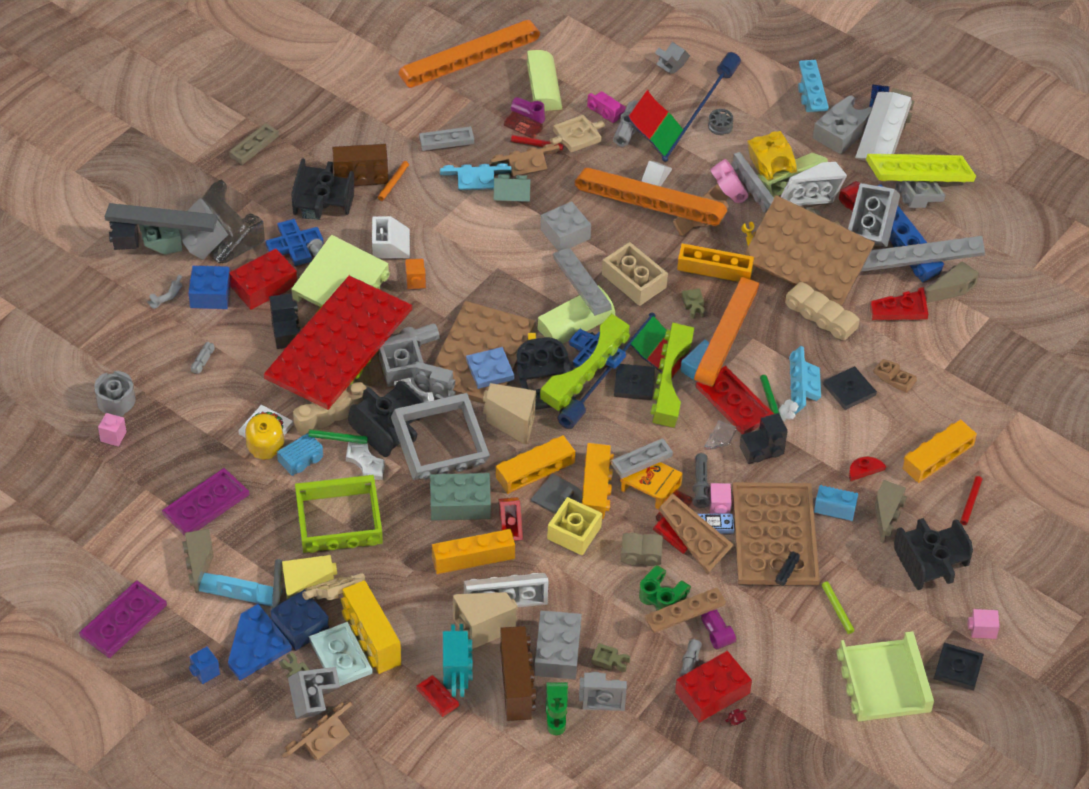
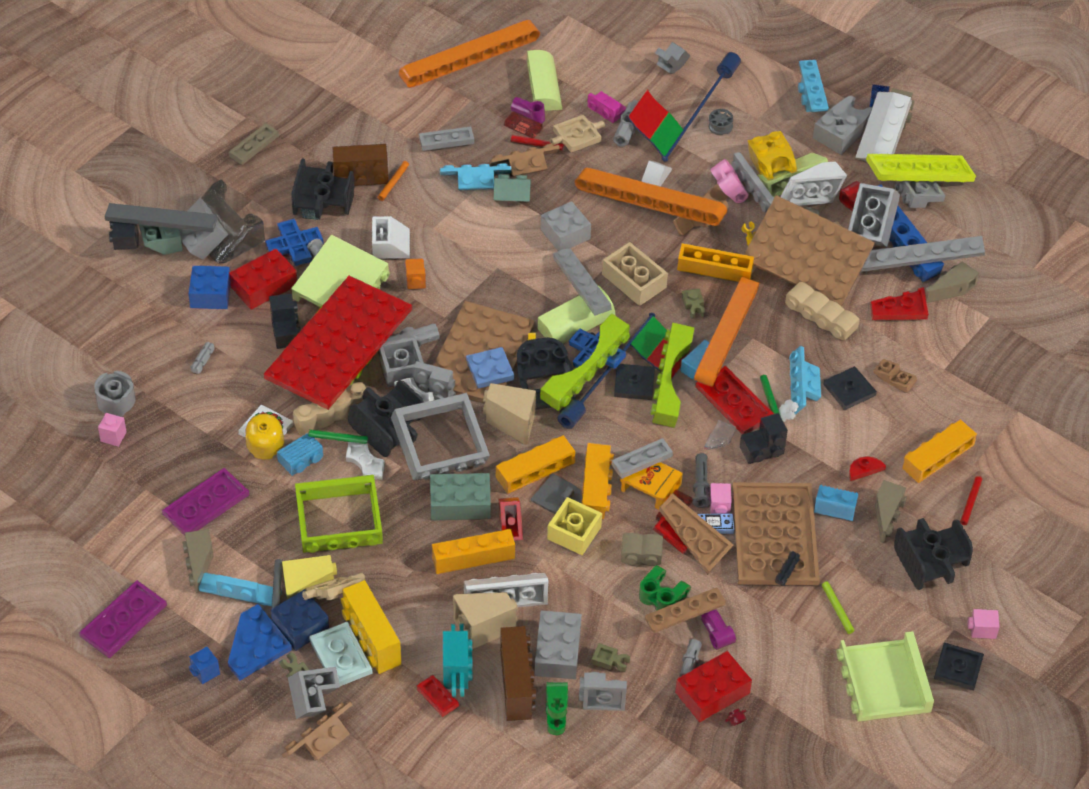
light grey piece [147,275,182,309] -> none

